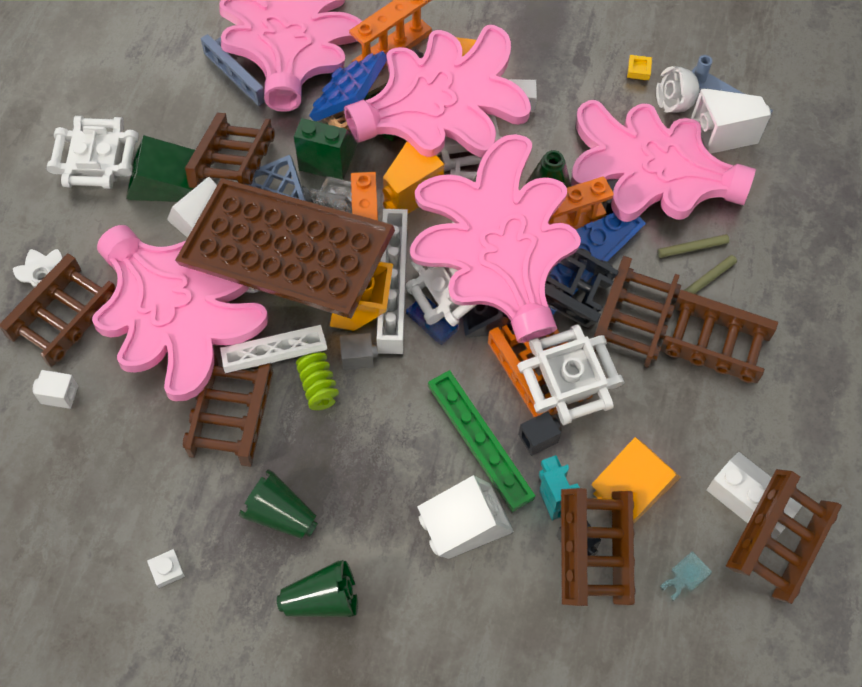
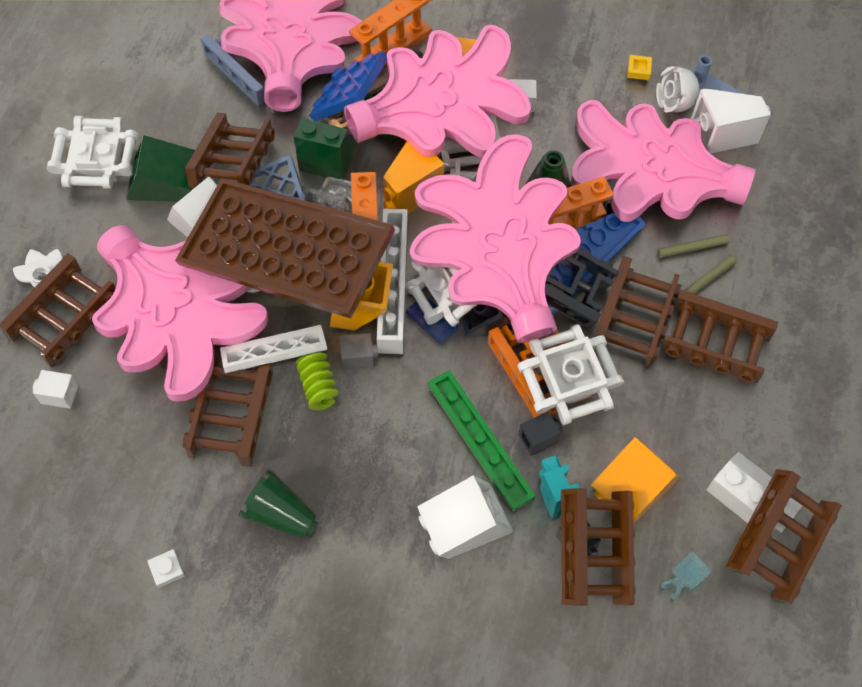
dark green cone [277,560,358,617] -> none

